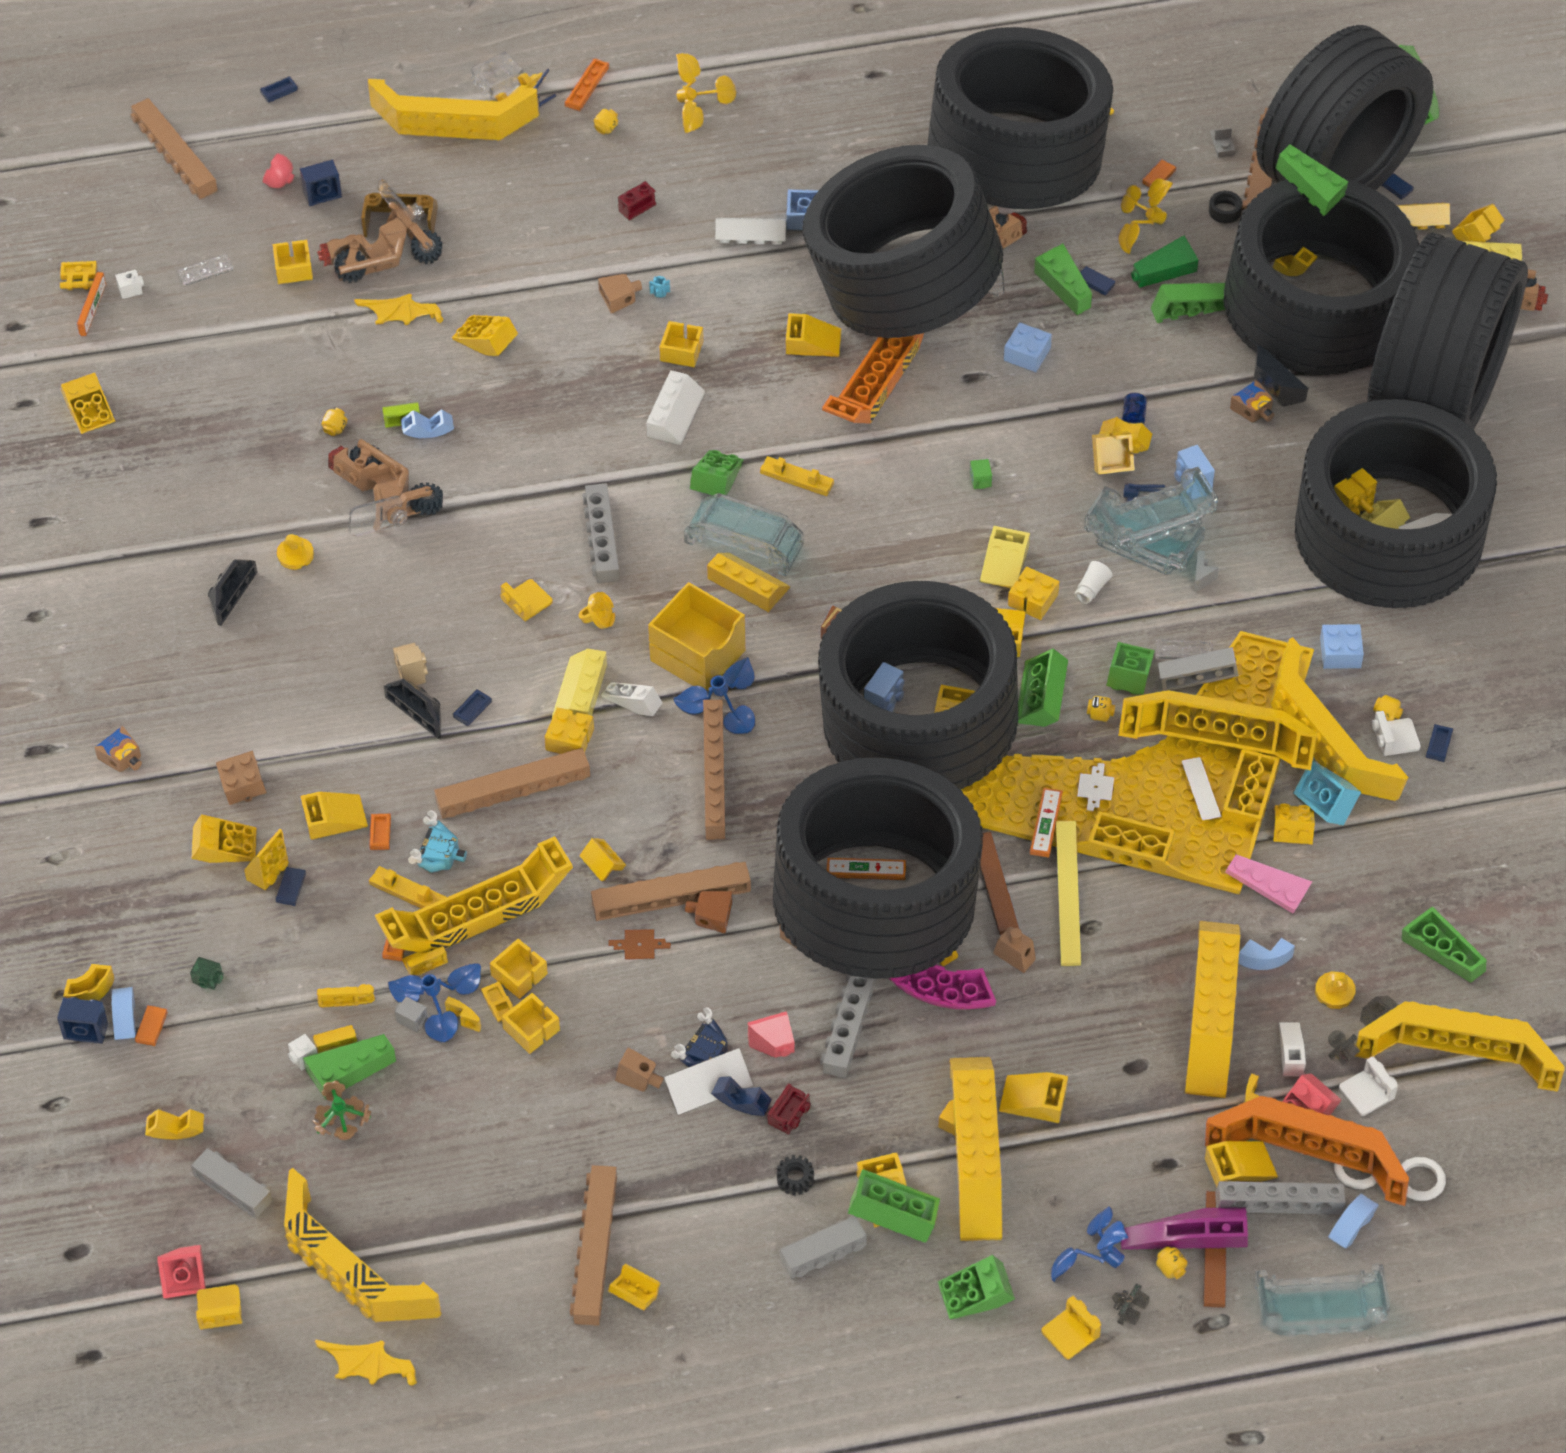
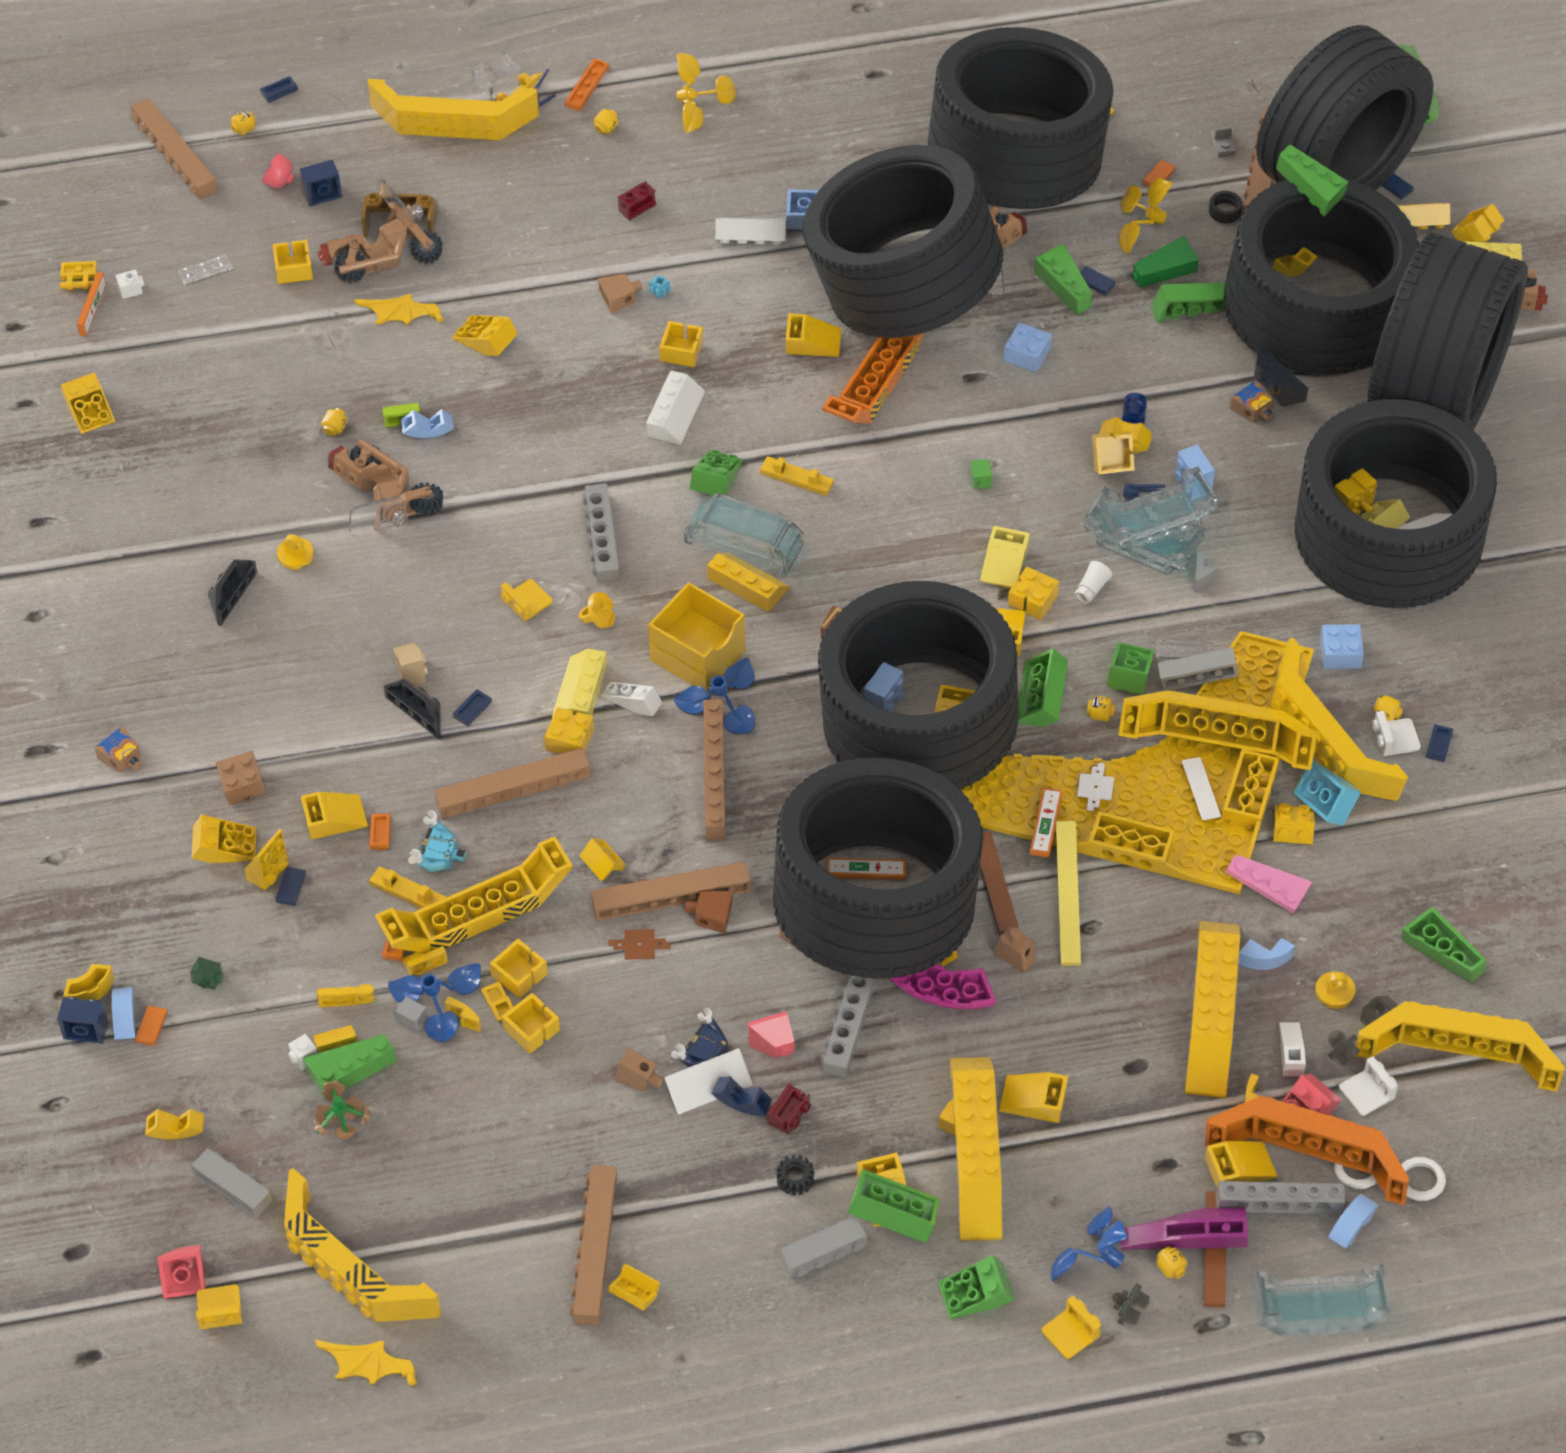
none -> yellow head [230,110,256,136]

